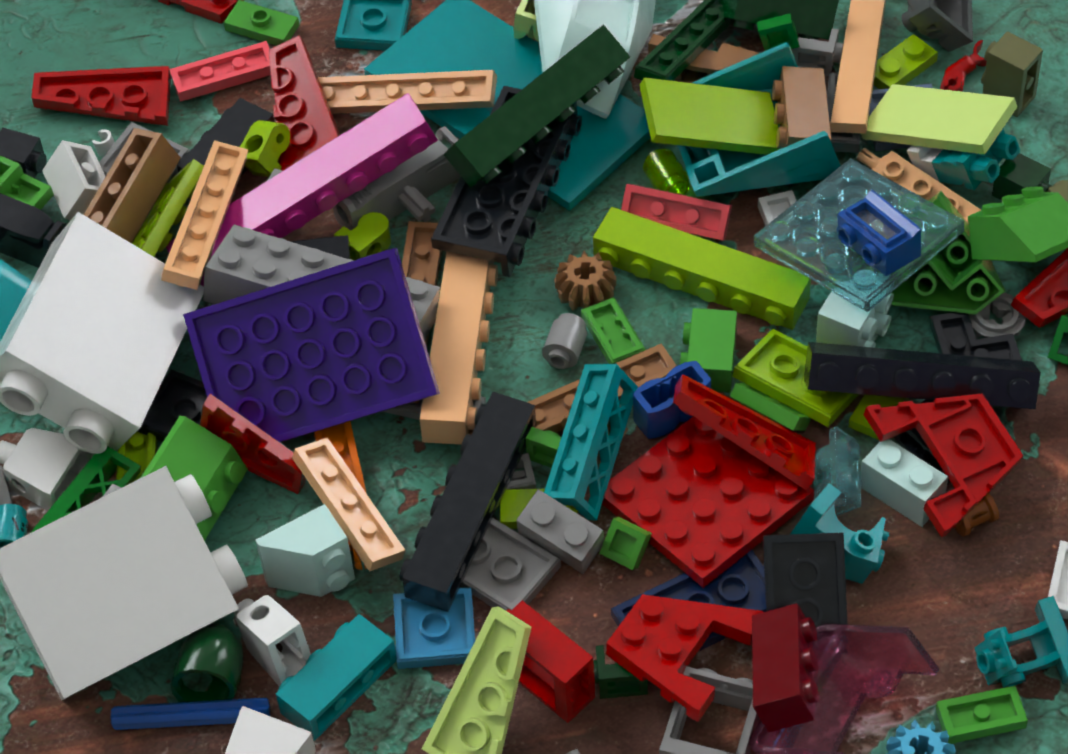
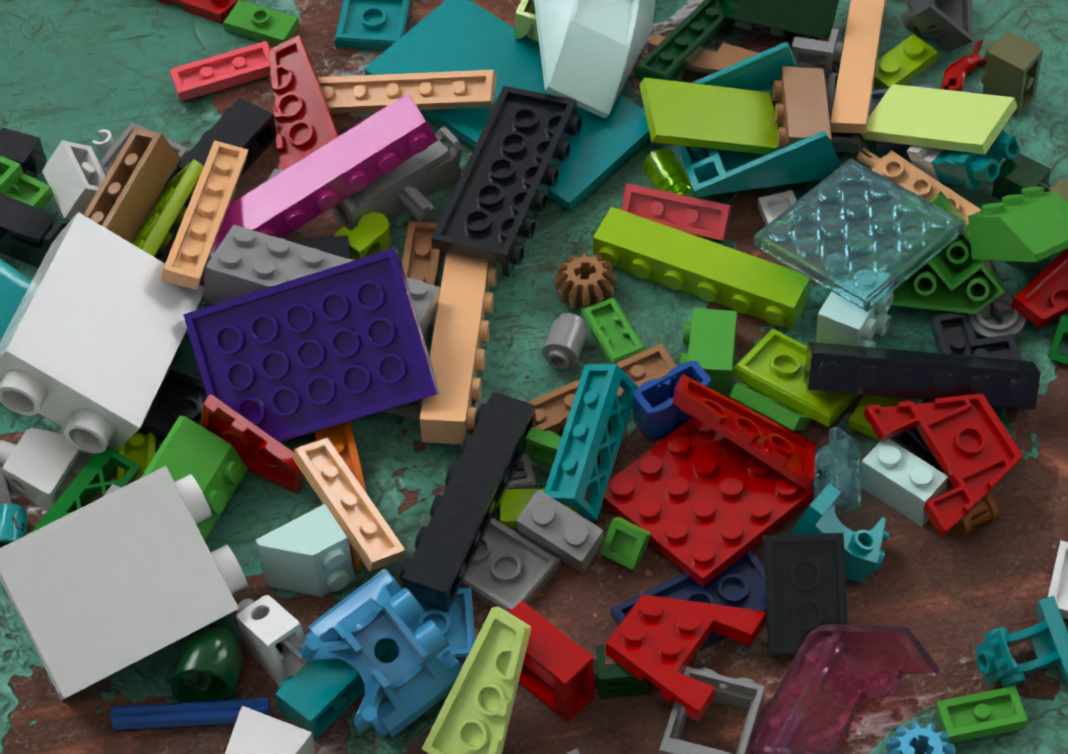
red wing [31,66,171,126] -> none
lime leg [240,120,290,177] -> none
dark green brick [443,24,630,188] -> none
dark red brick [752,603,819,733] -> none
green plate [757,13,800,51] -> none
blue window [836,190,921,276] -> none
none -> dark azure piece [299,569,462,738]

